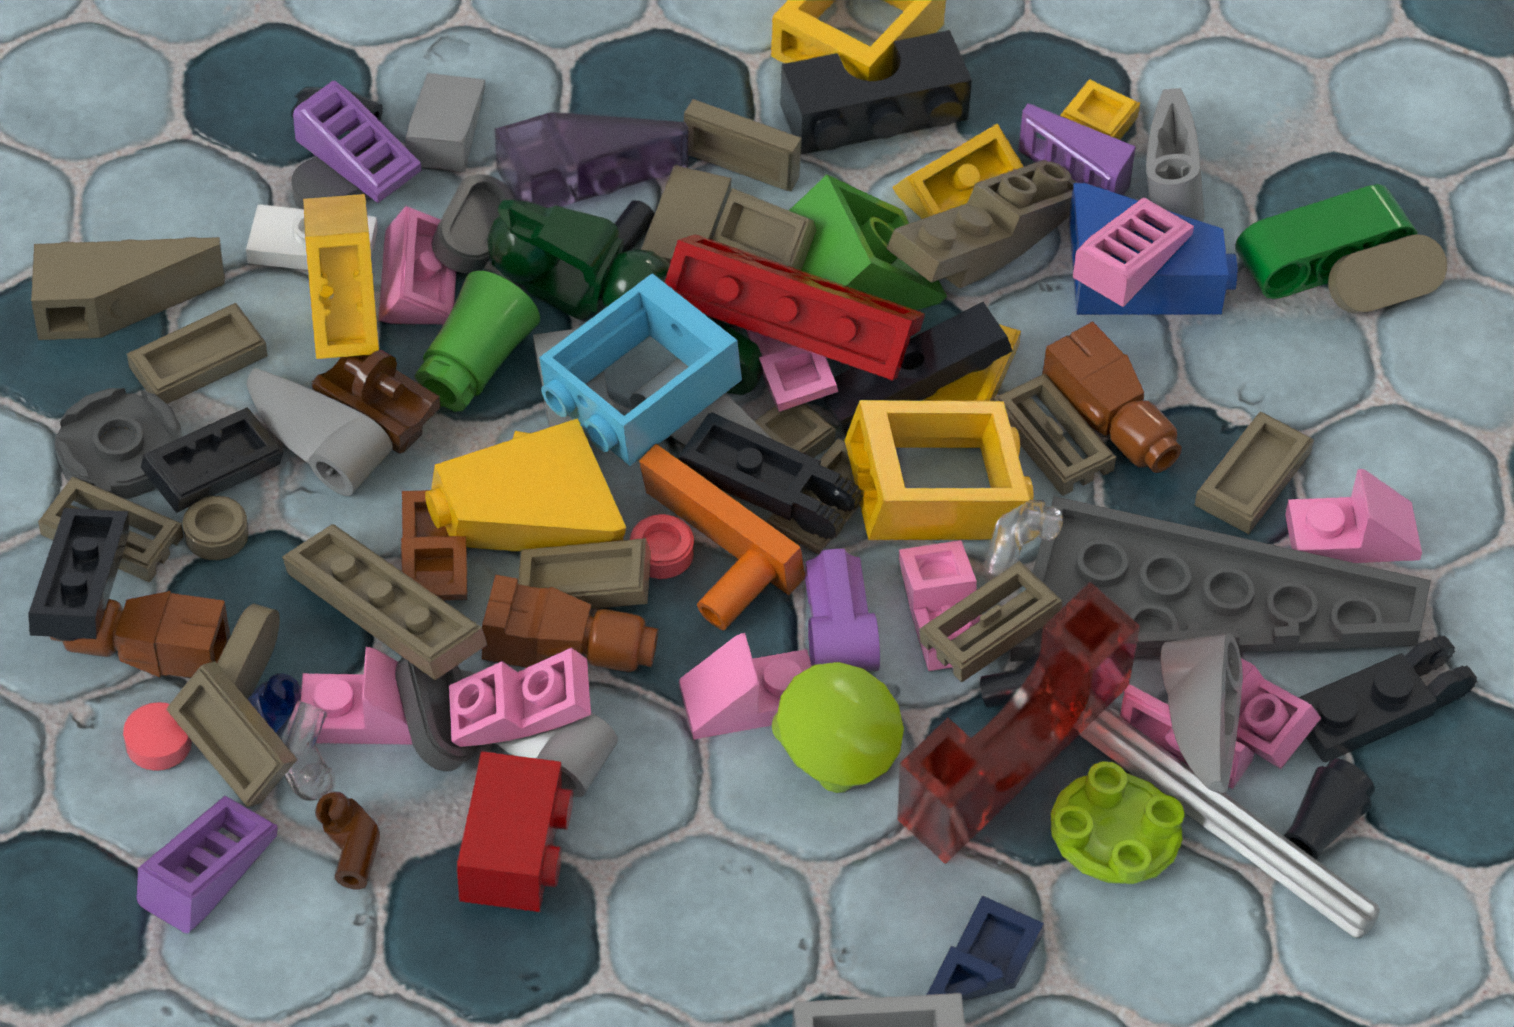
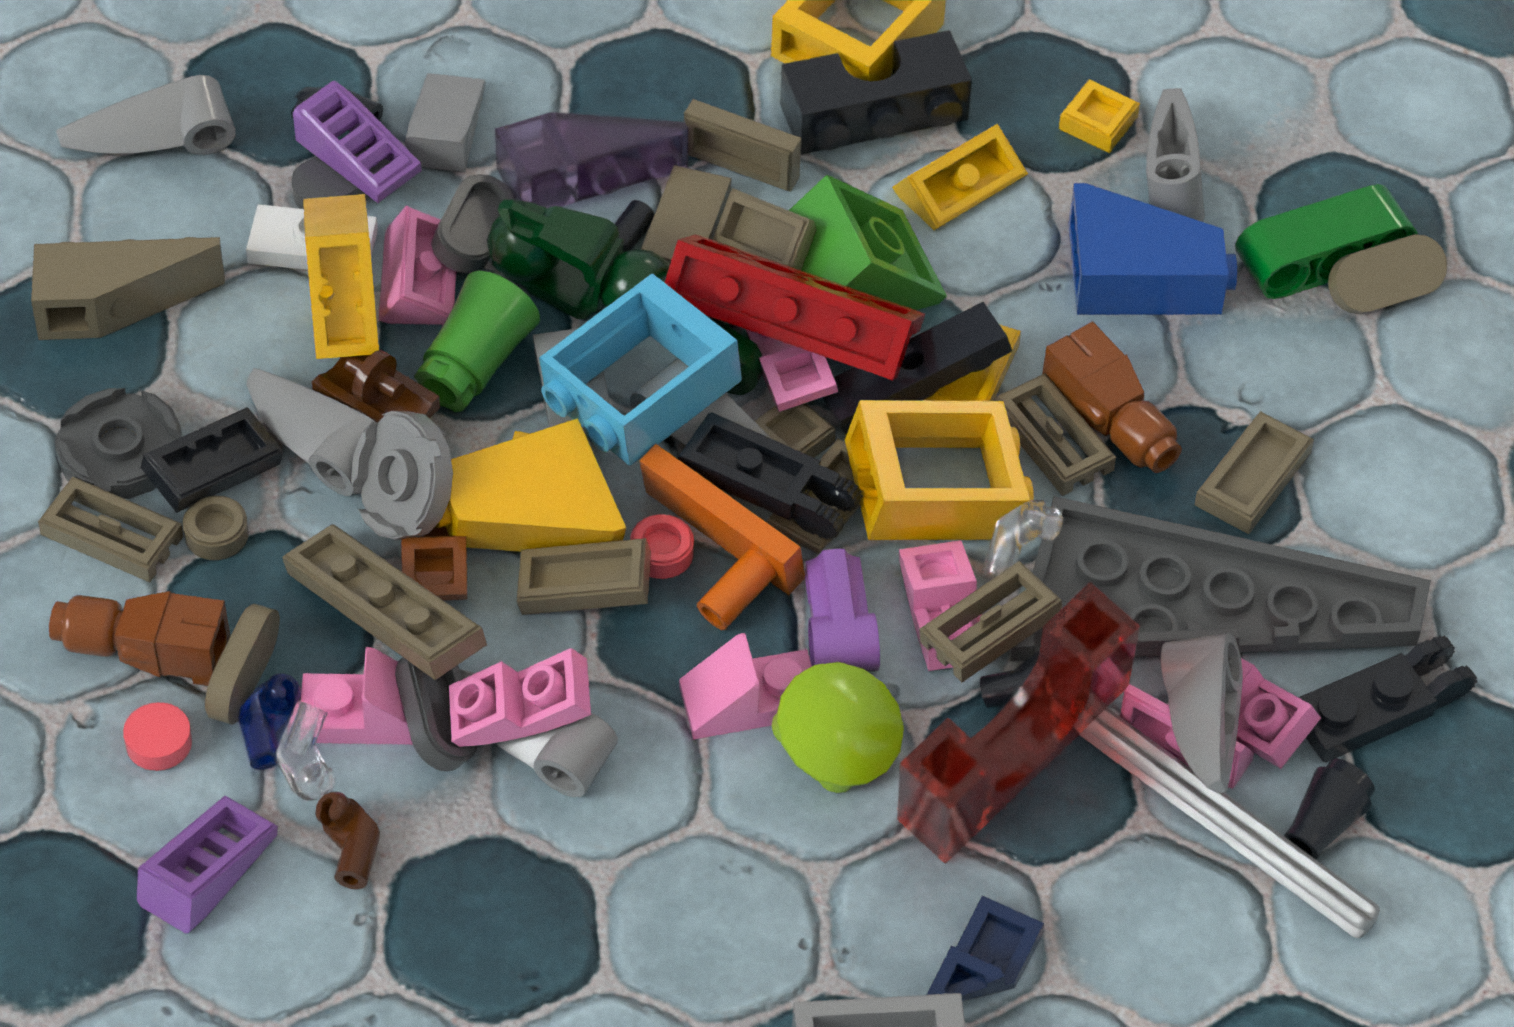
black plate [28,508,129,641] -> none
dark tan tile [127,303,268,404] -> none
dark tan tile [166,661,298,808] -> none
red brick [457,751,573,912] -> none
dark orange piece [482,575,659,672] -> none
dark tan slope [887,159,1078,289] -> none
medium lavender slope [1019,104,1136,196] -> none
lime dish [1050,762,1184,884] -> none
bright pink slope [1073,197,1194,307] -> none
bright pink slope [1285,469,1422,563] -> none
none -> light grey piece [56,75,235,155]
none -> light grey tile [351,411,453,540]

